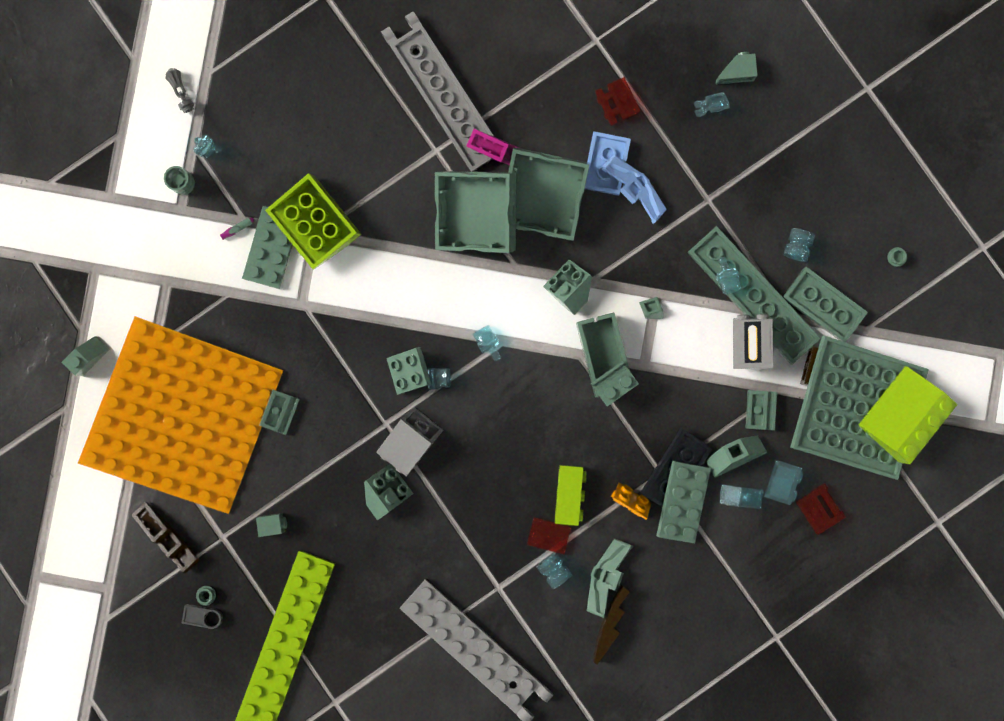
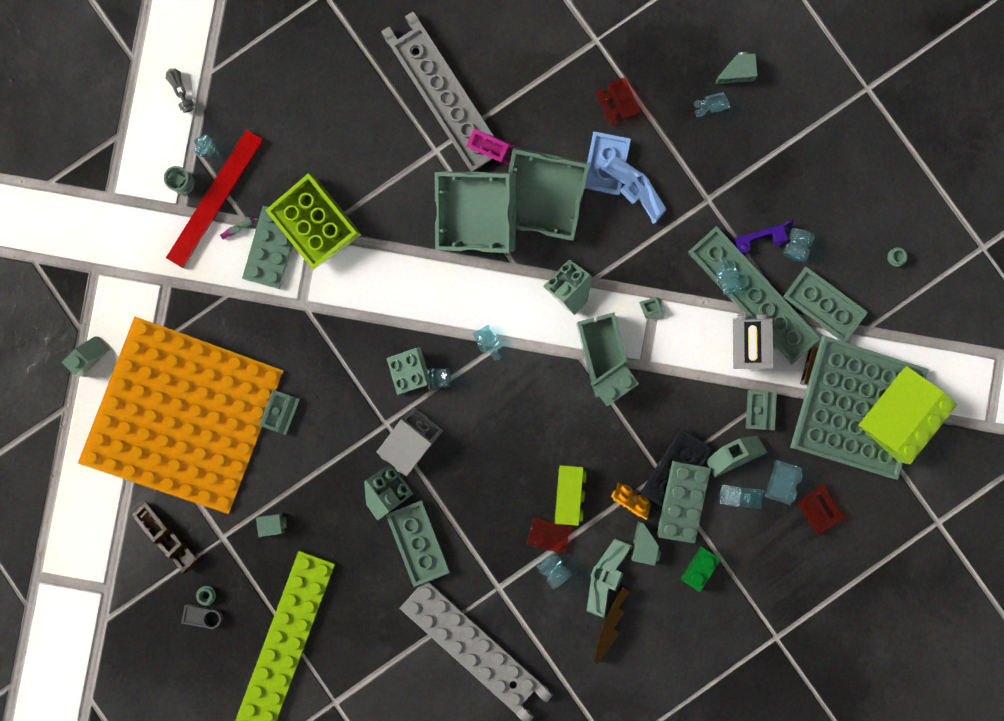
none -> red tile [165,130,264,268]
none -> sand green plate [386,500,450,587]
none -> sand green slope [630,521,661,566]
none -> green brick [680,547,721,592]
none -> dark purple piece [734,220,793,255]

